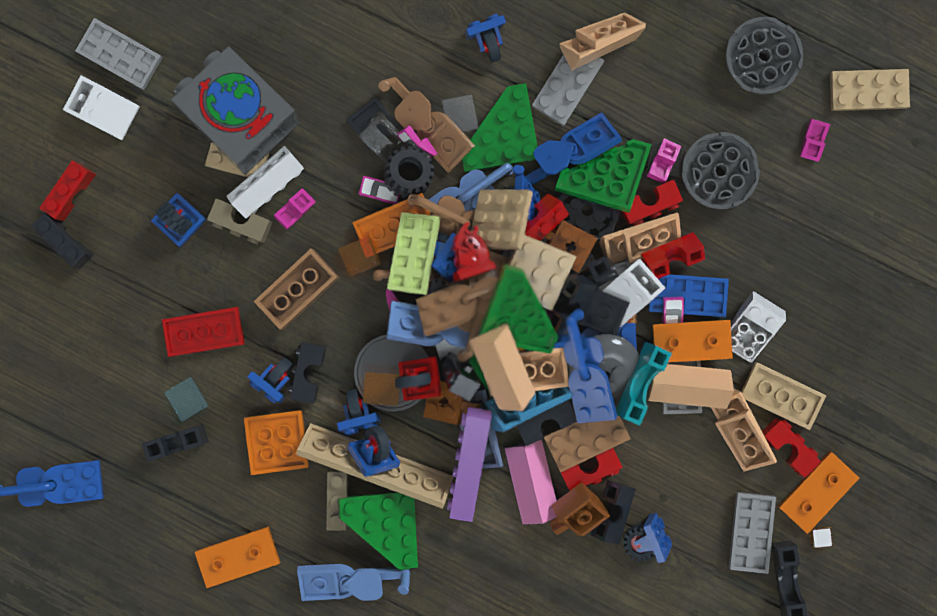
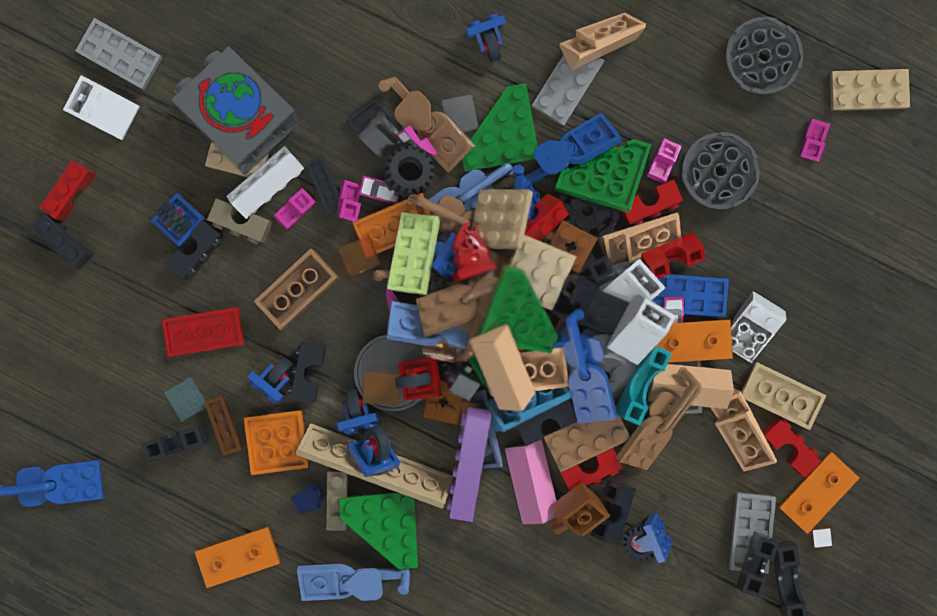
none -> black arch [165,220,224,280]
none -> reddish brown plate [204,395,243,456]
none -> clear blue brick [291,483,323,514]
none -> black plate [305,155,339,216]
none -> dark pink slope [338,180,361,222]
none -> clear orange piece [421,342,458,362]
none -> white slope [606,295,676,365]
none -> medium nougat plate [616,367,701,470]
none -> black arch [736,531,779,599]

